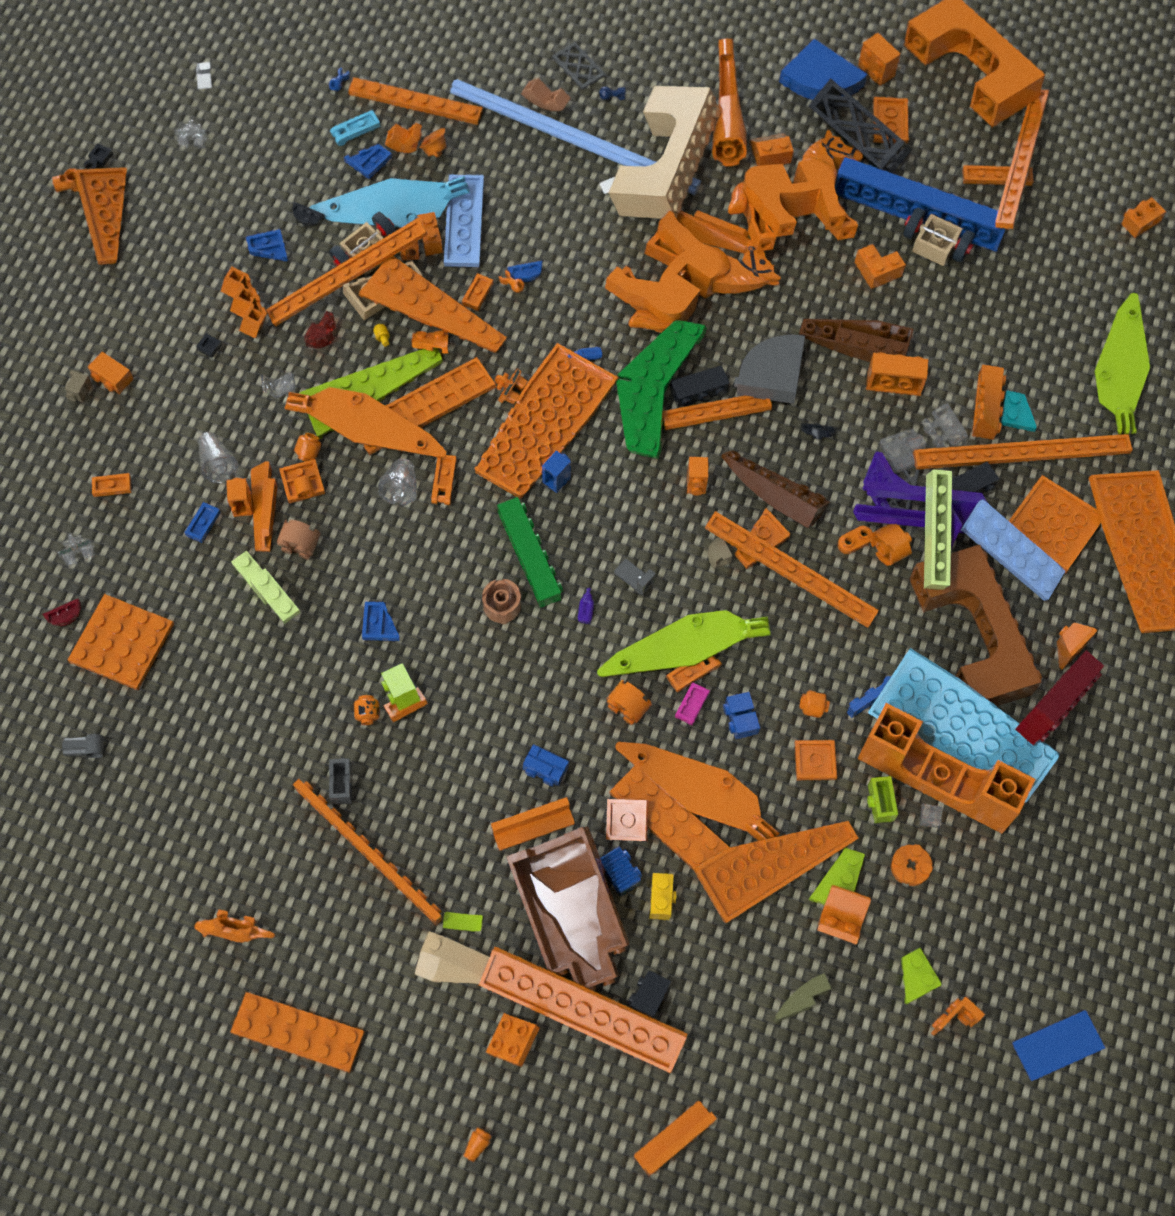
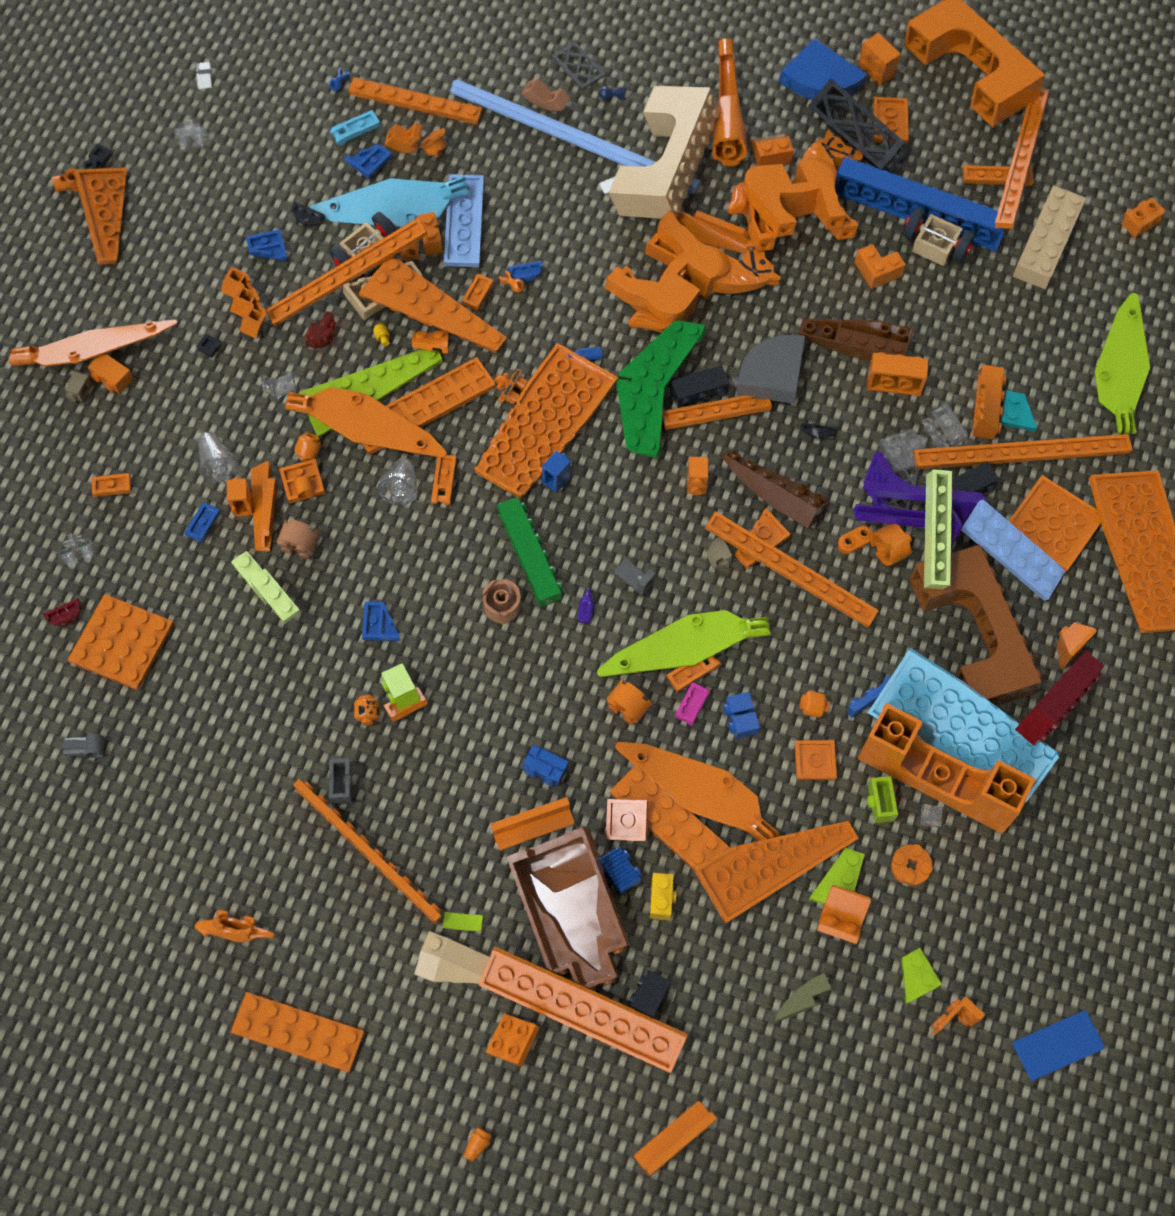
none -> wing [9,320,177,366]
none -> tan brick [1012,185,1086,289]

